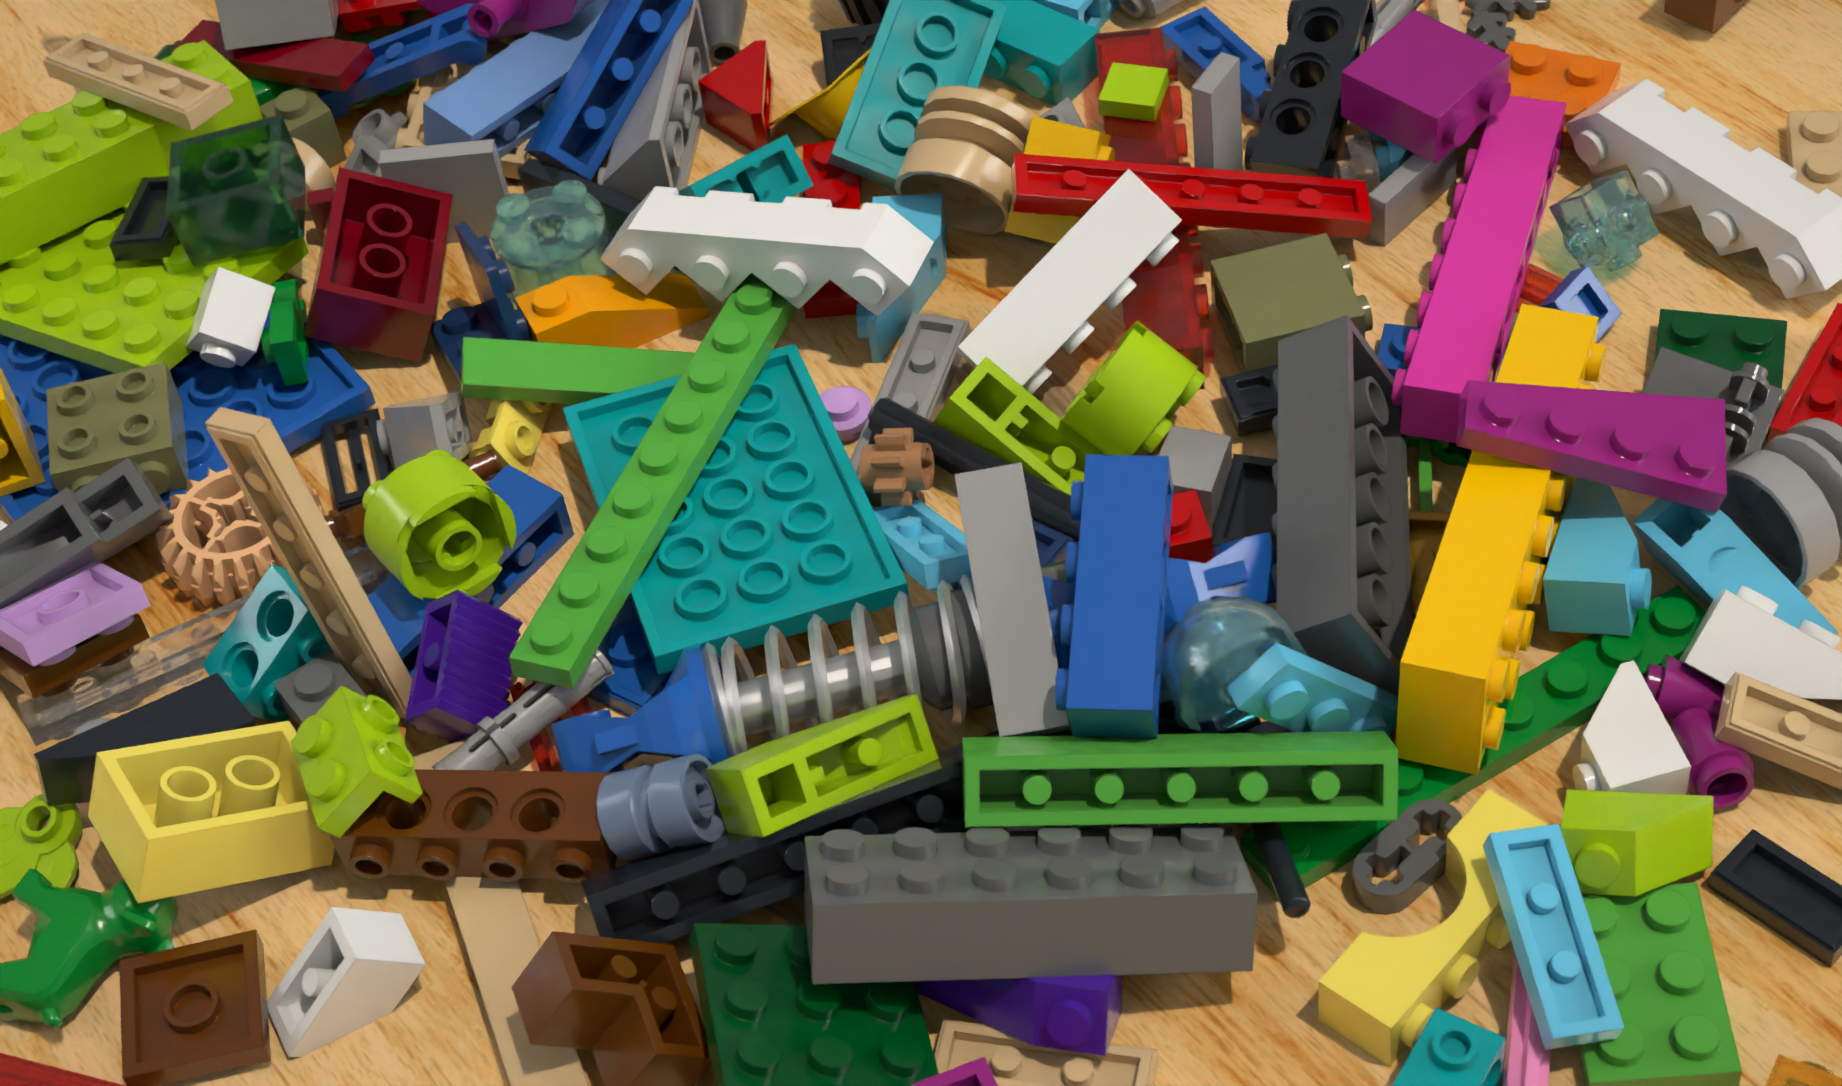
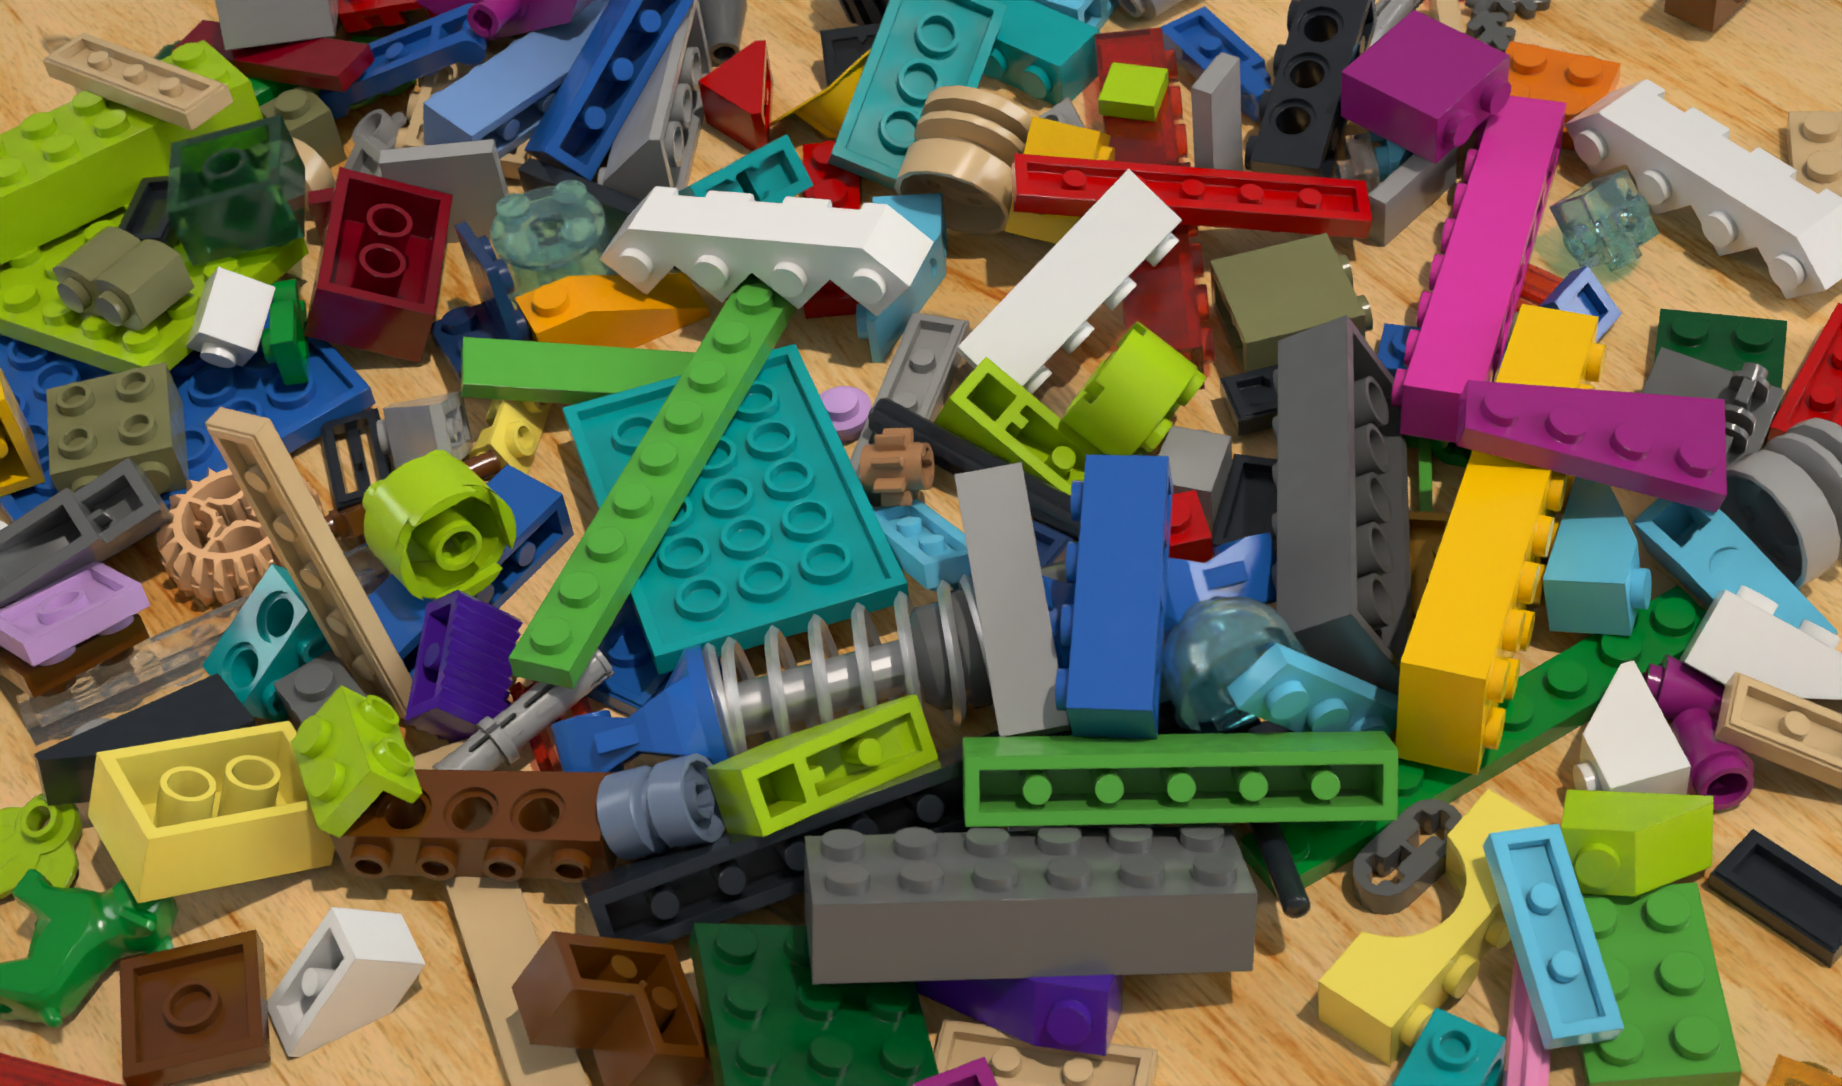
none -> olive brick [52,227,194,330]

